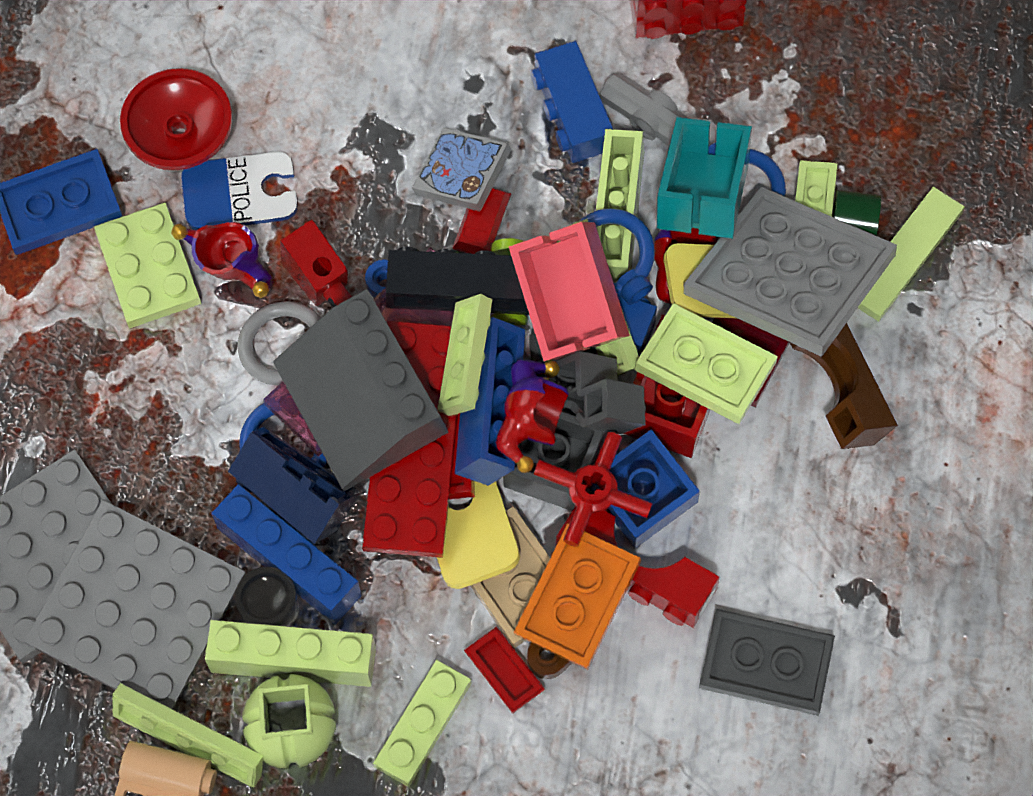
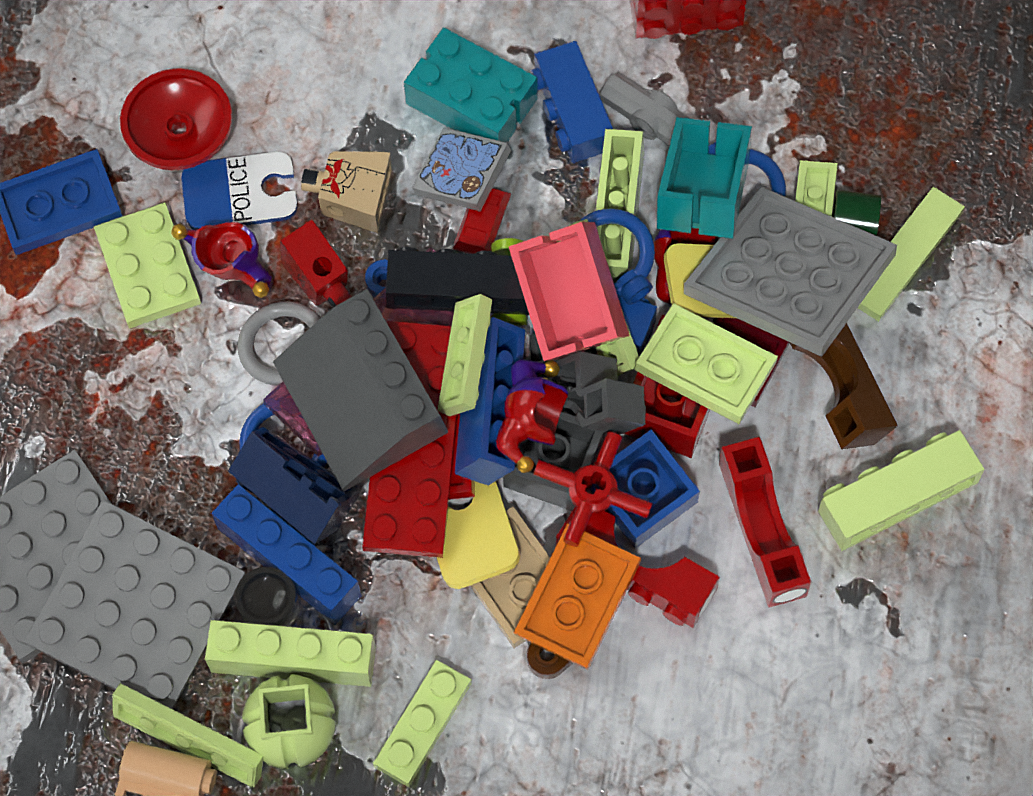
red tile [464,627,545,714] -> none
dark grey tile [699,609,835,716] -> none
none -> tan torso [301,151,393,232]
none -> teal piece [403,27,538,143]
none -> red arch [719,436,811,608]
none -> yellowish green brick [818,430,985,551]

